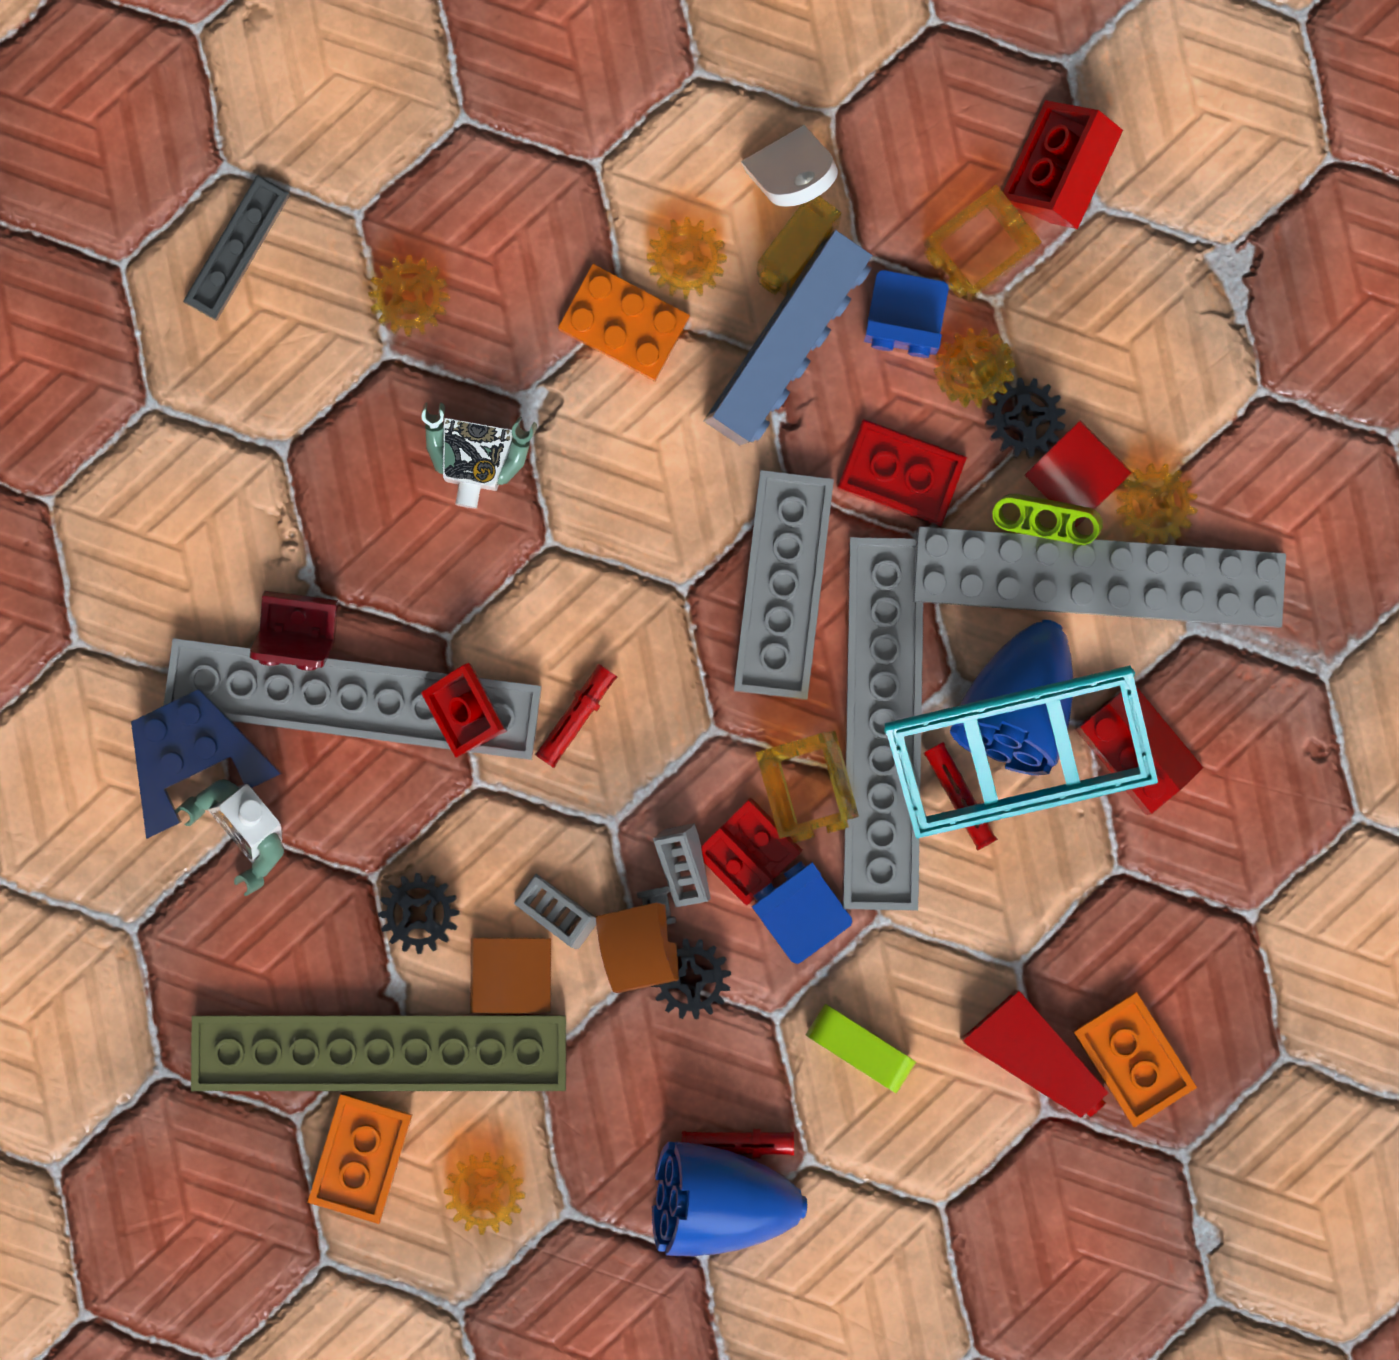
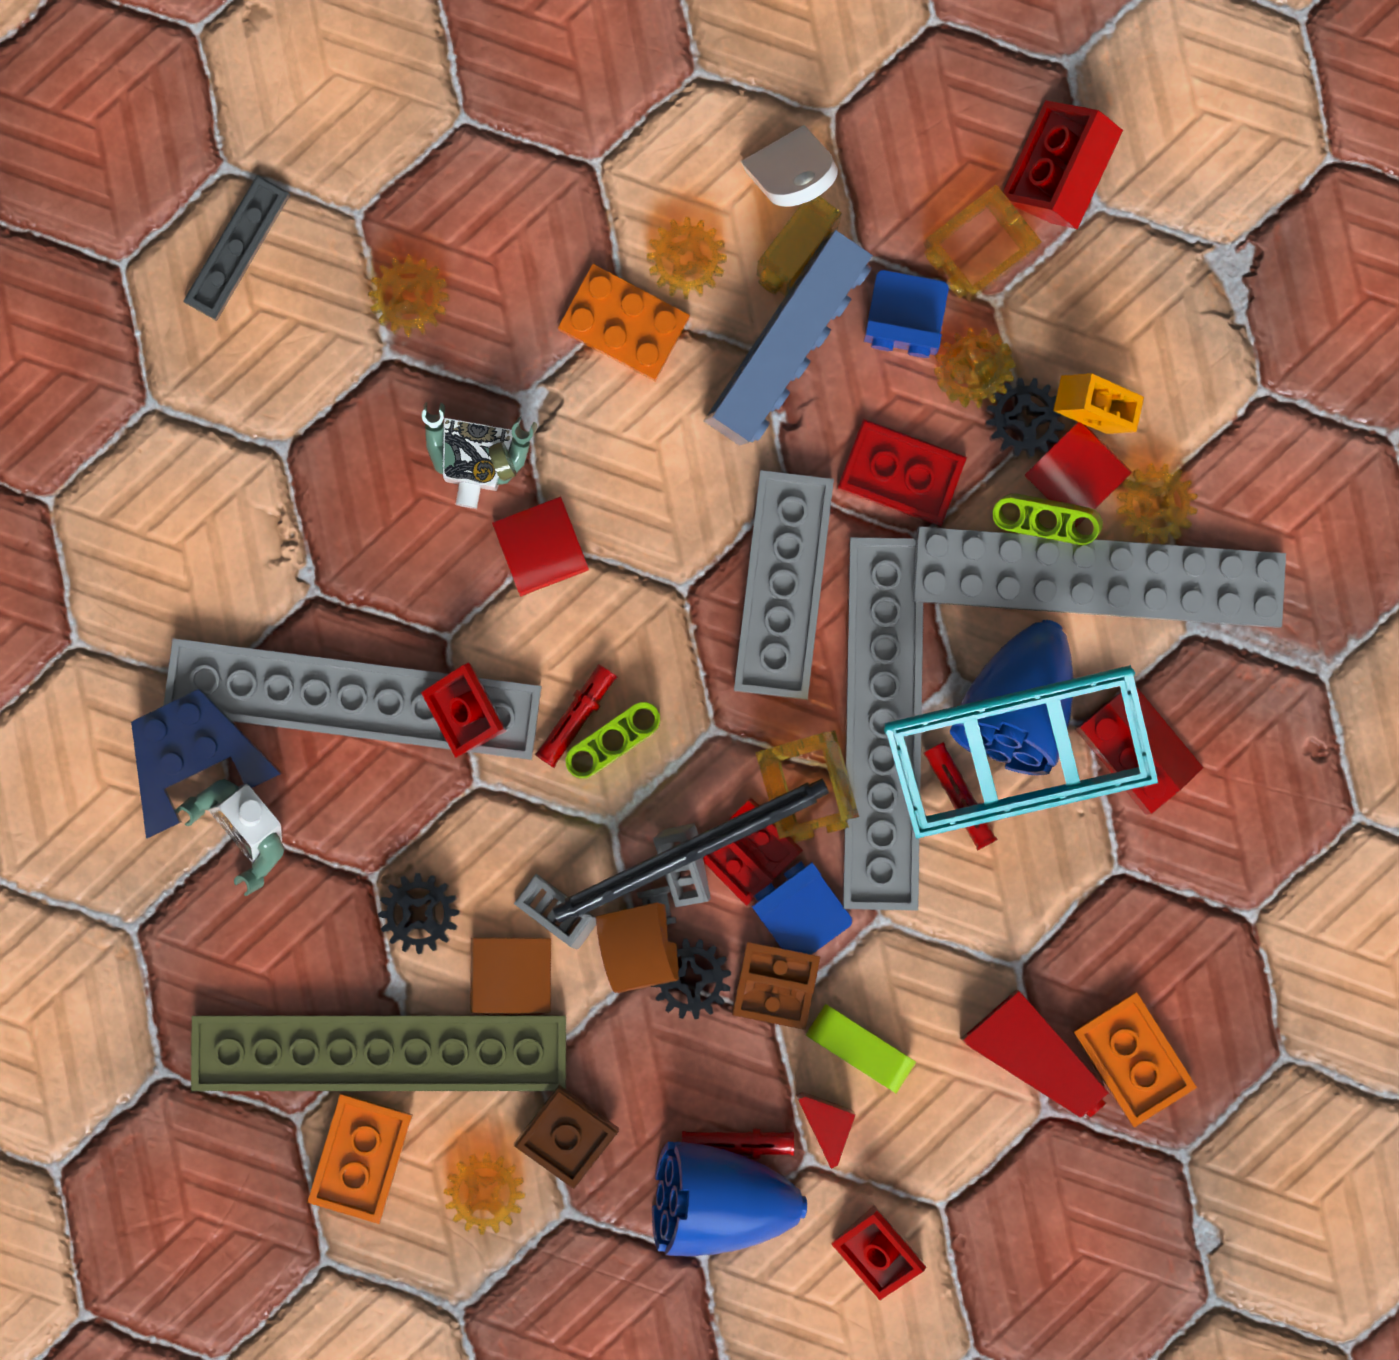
dark red bracket [250,591,338,671] -> none
none -> olive tile [489,441,516,481]
none -> red slope [492,496,589,597]
none -> reddish brown tile [514,1085,619,1189]
none -> black piece [552,778,829,923]
none -> lime beam [565,702,660,779]
none -> dark orange slope [732,942,820,1030]
none -> red slope [796,1092,856,1169]
none -> red slope [831,1205,927,1300]
none -> light orange brick [1053,373,1144,434]

